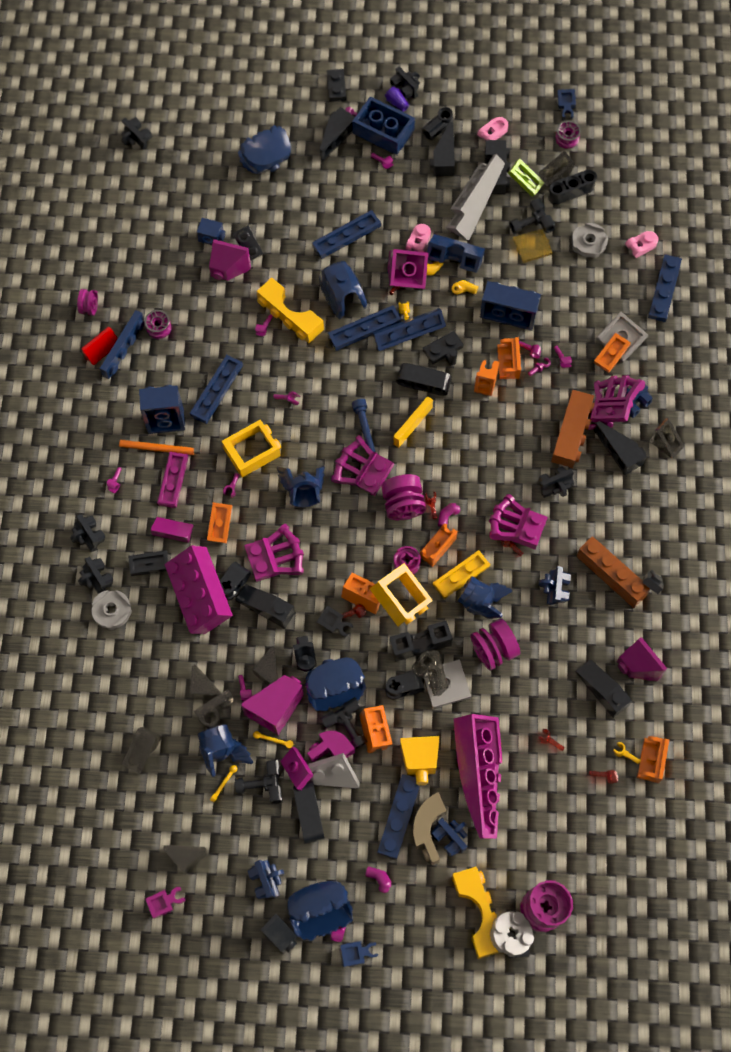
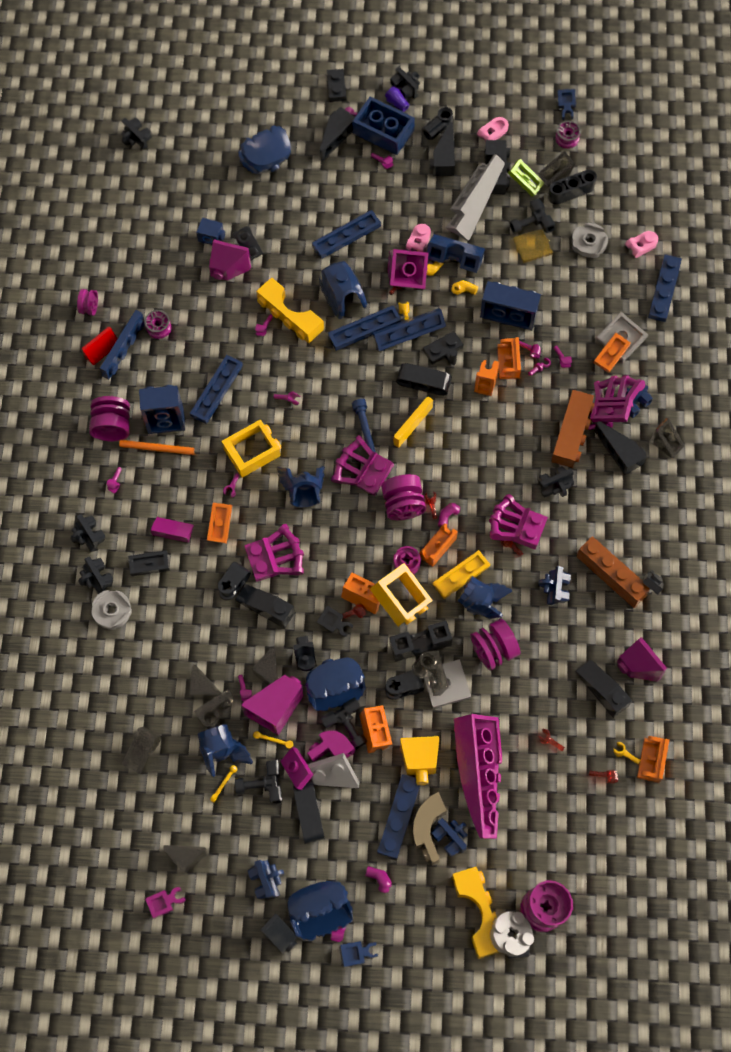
magenta tile [157,452,189,508] -> none
magenta brick [164,545,233,634] -> none
none -> magenta wheel [89,396,130,441]

